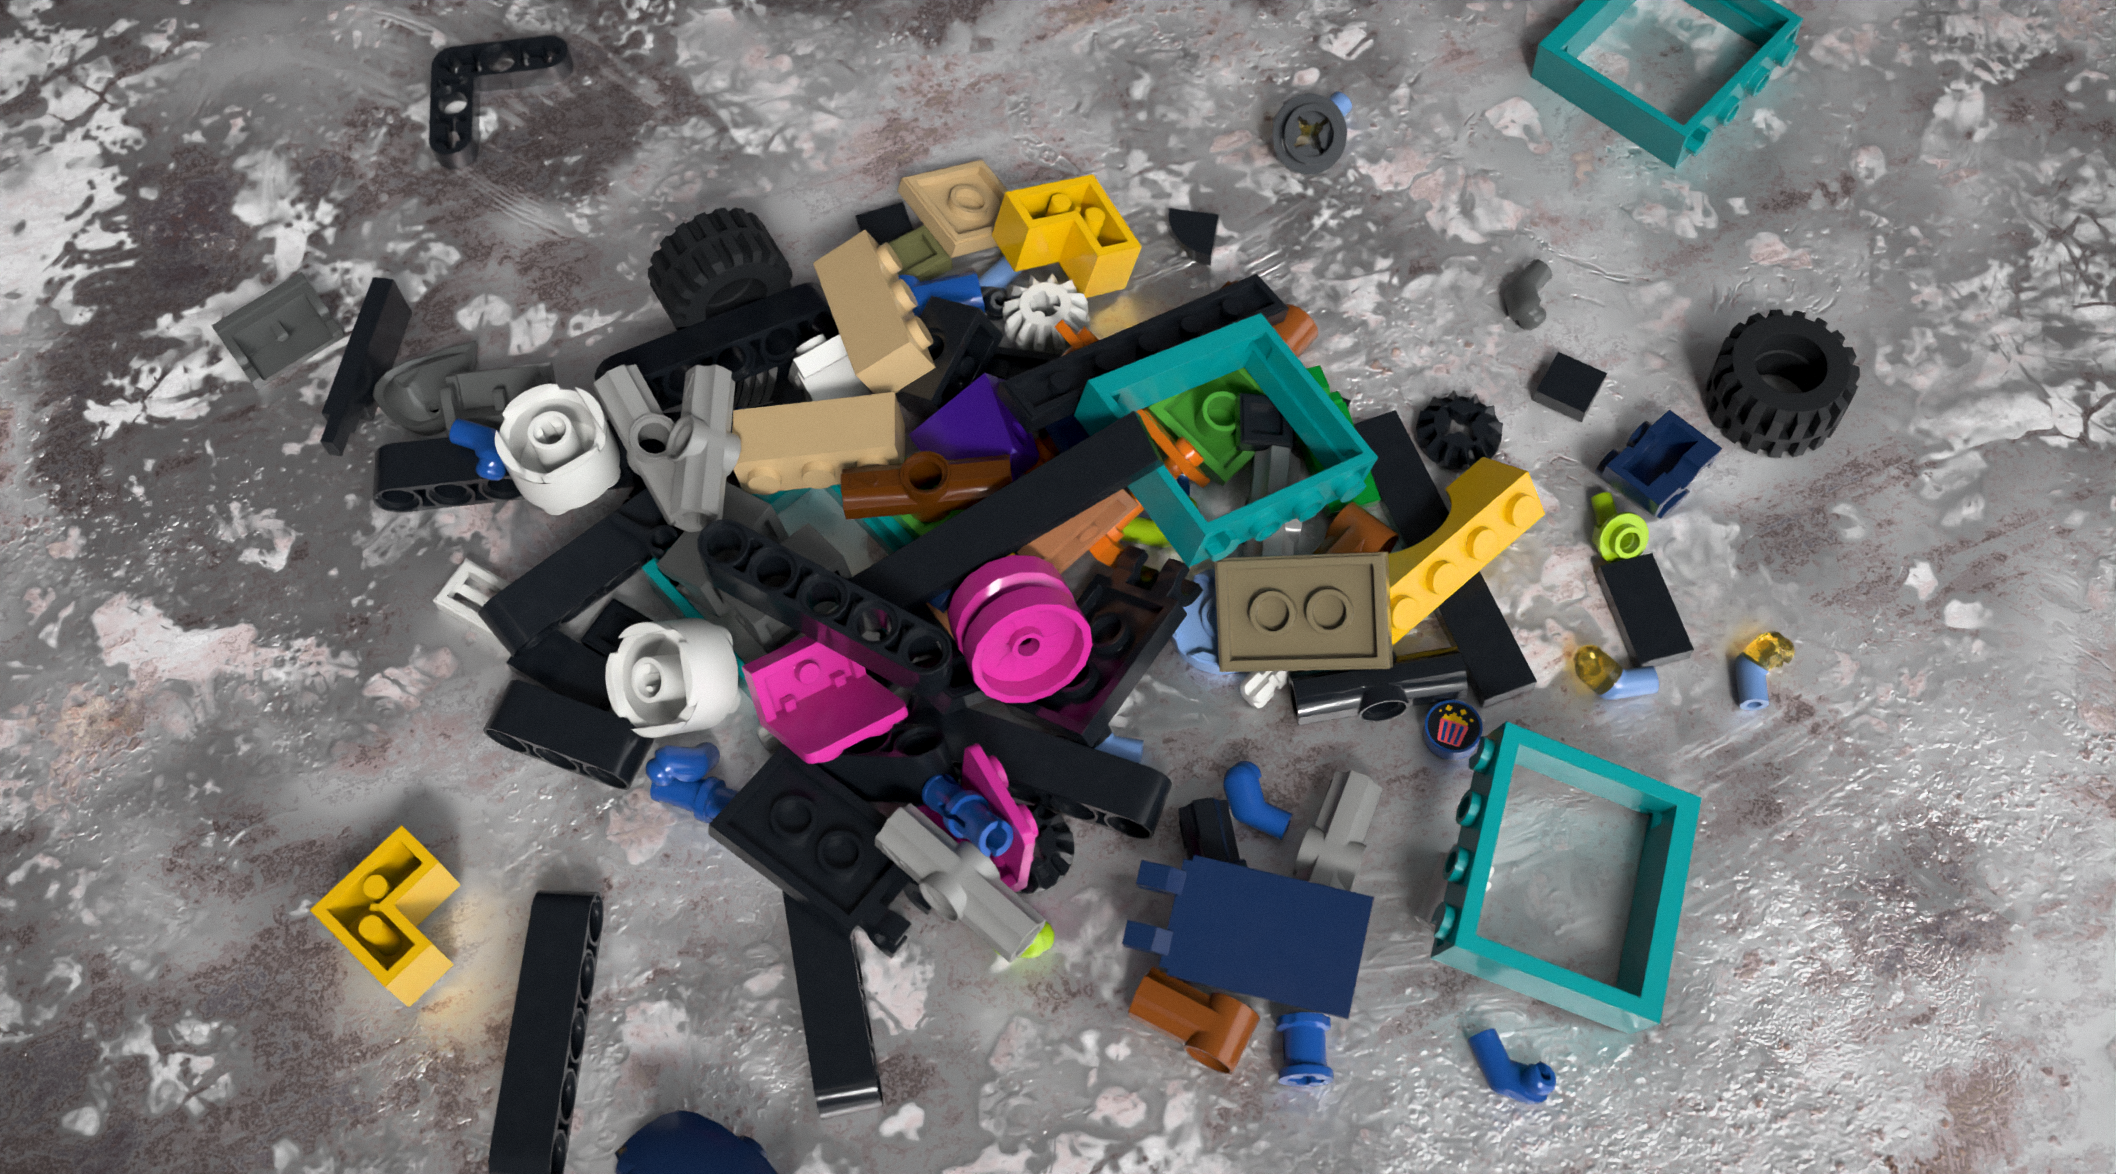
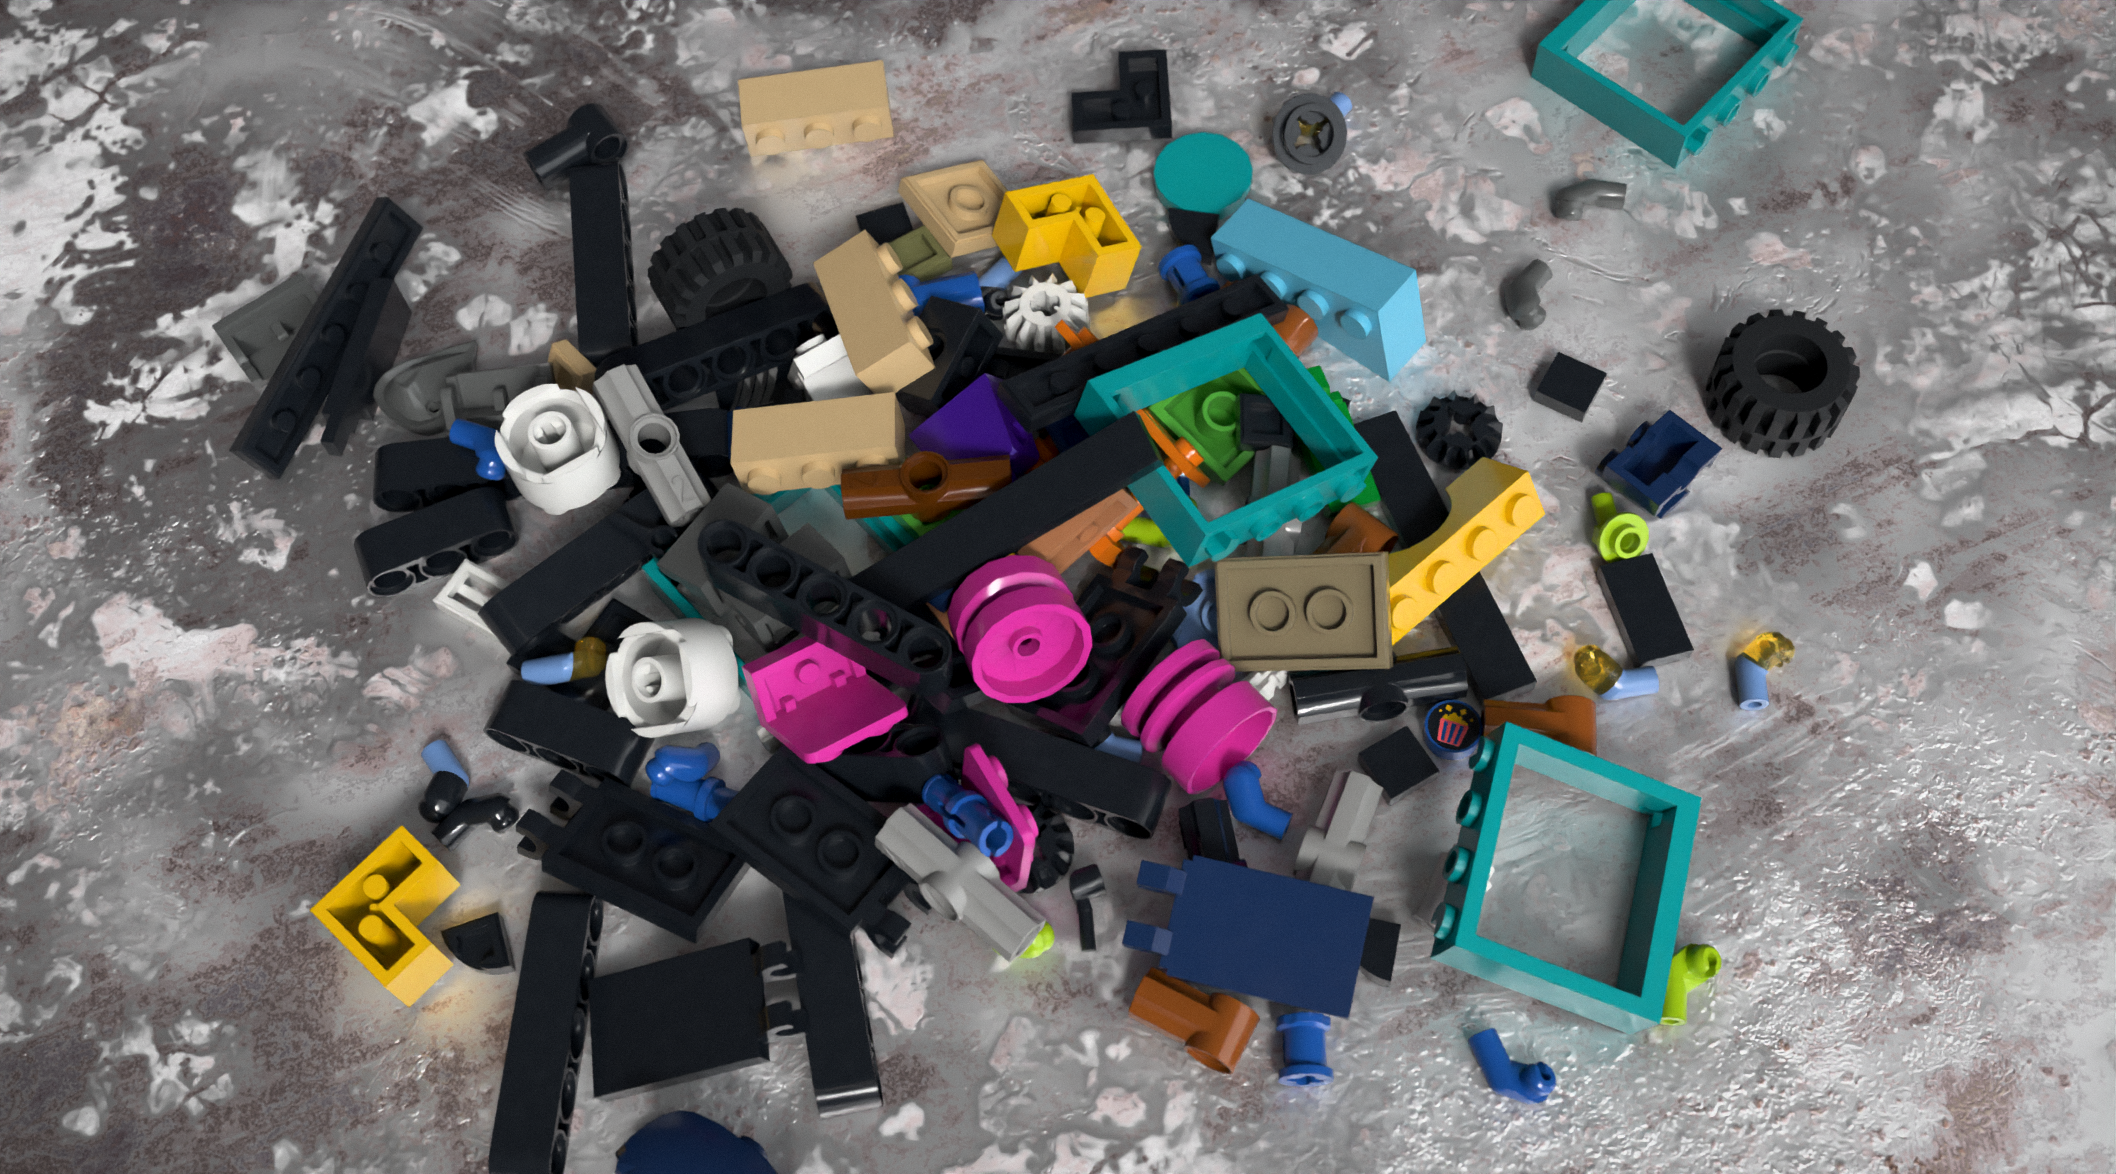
black beam [429,35,574,170] -> none
light grey piece [666,364,741,532] -> none
none -> black tile [229,197,423,479]
none -> black beam [353,487,519,597]
none -> black arm [418,740,470,824]
none -> black arm [431,793,519,852]
none -> black tile [441,912,516,975]
none -> black tile [516,769,751,944]
none -> arm [521,637,607,686]
none -> black piece [523,103,629,190]
none -> tan tile [547,339,596,395]
none -> black beam [569,161,639,369]
none -> black tile [588,937,810,1102]
none -> tan brick [738,60,894,157]
none -> black hand [1069,864,1107,952]
none -> black plate [1072,49,1172,144]
none -> dark pink wheel [1121,639,1277,795]
none -> teal tile [1153,132,1253,220]
none -> blue bush [1157,245,1220,307]
none -> medium azure wedge [1211,198,1426,383]
none -> black tile [1357,725,1440,806]
none -> black tile [1359,918,1401,987]
none -> dark orange piece [1481,695,1597,757]
none -> dark grey arm [1555,179,1627,221]
none -> lime arm [1660,944,1722,1026]

